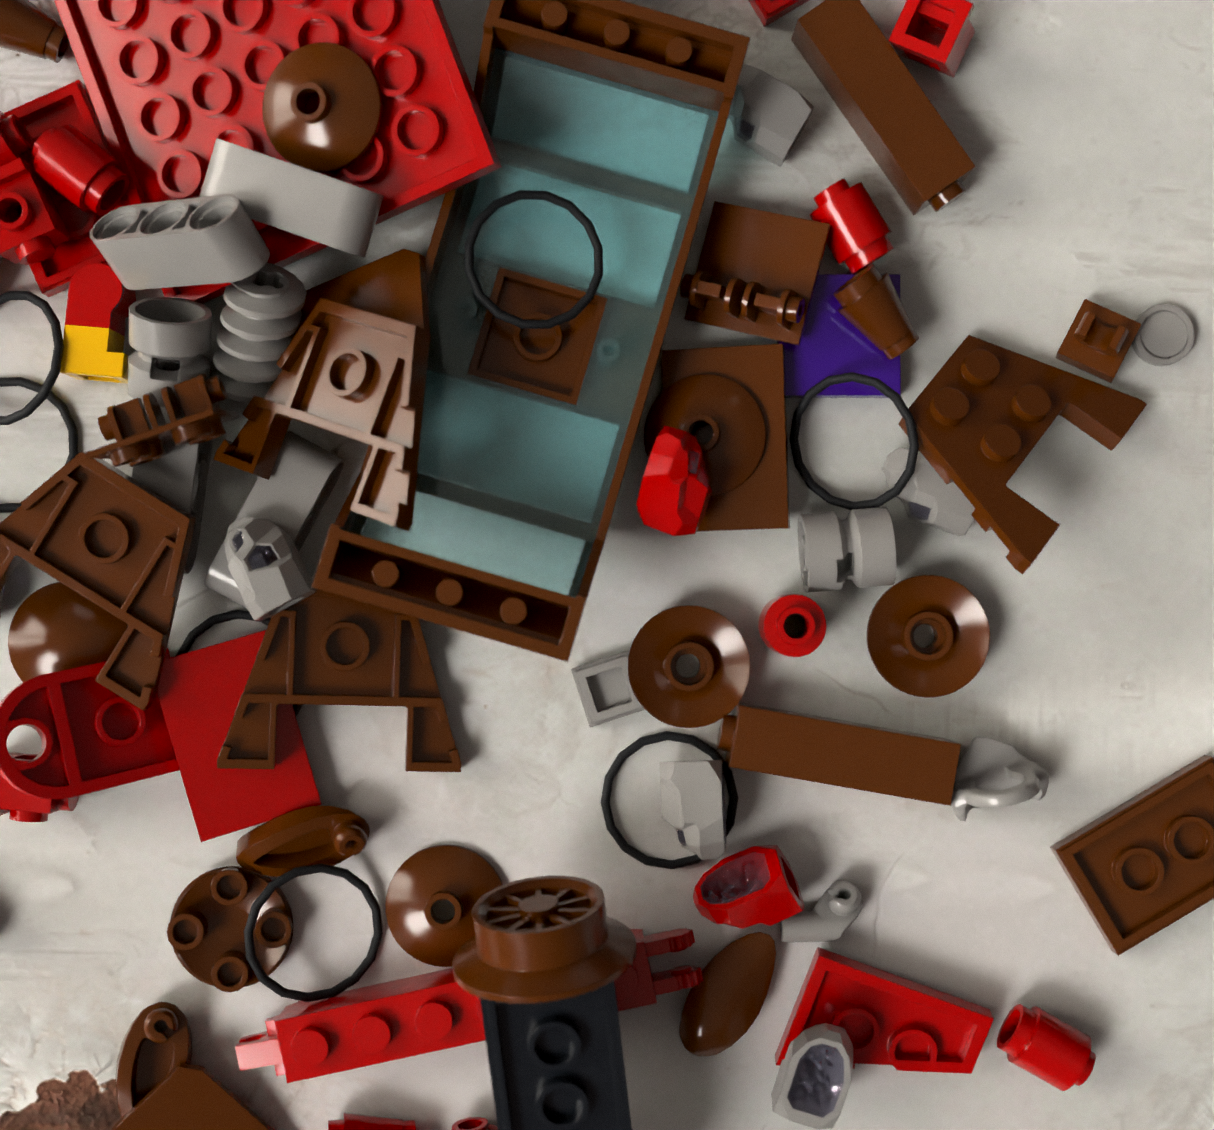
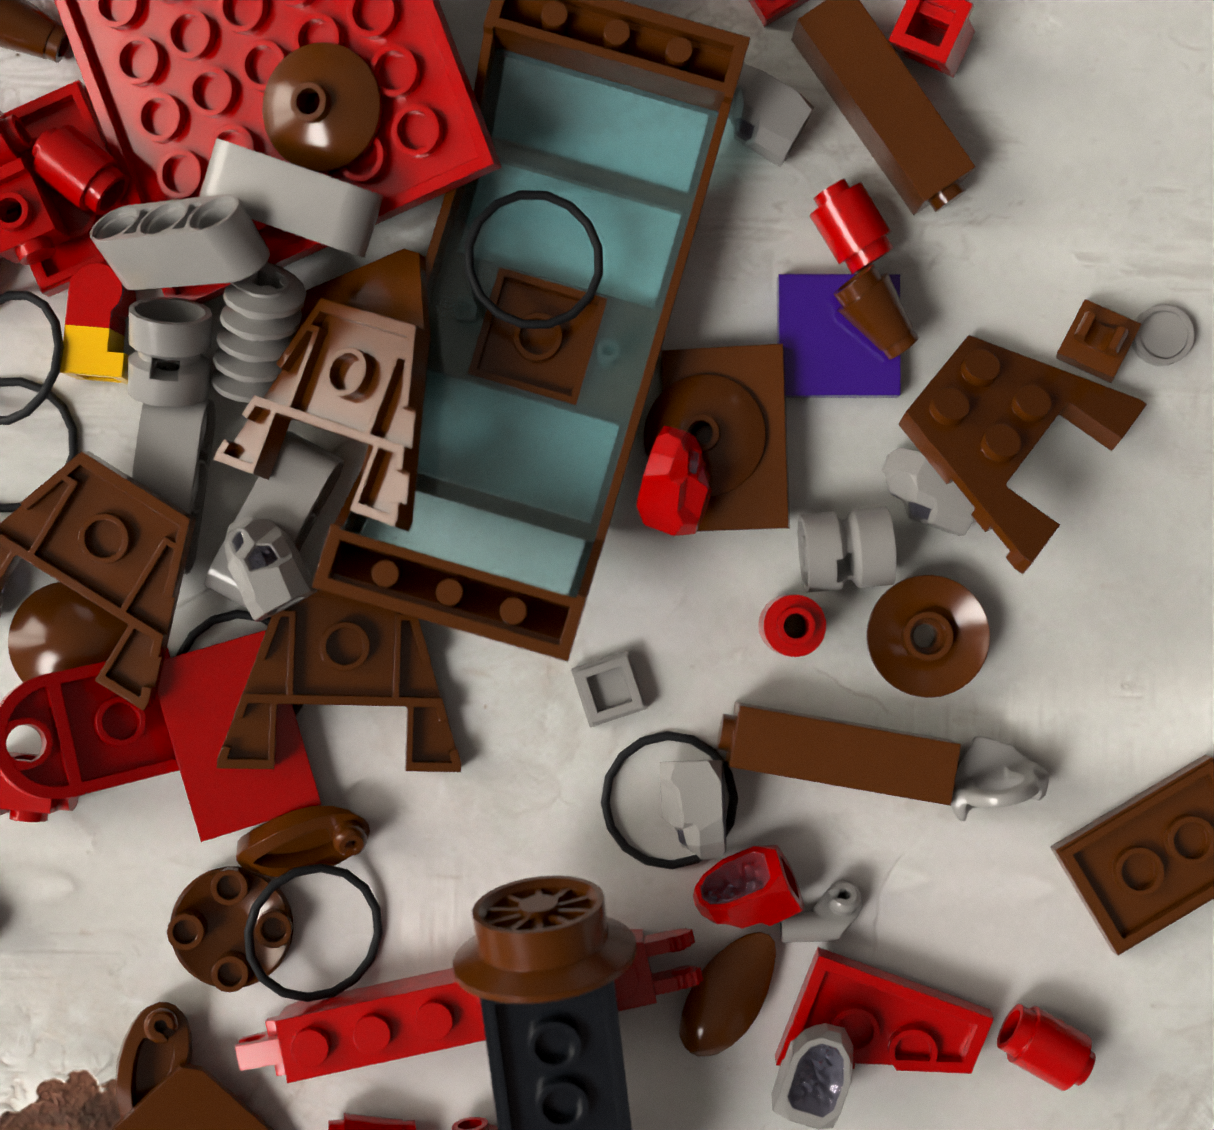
reddish brown hinge [86,373,240,467] -> none
reddish brown dish [385,845,503,967] -> none
reddish brown dish [628,605,751,728] -> none
reddish brown hinge [680,201,831,346] -> none
black piece [789,372,919,510] -> none

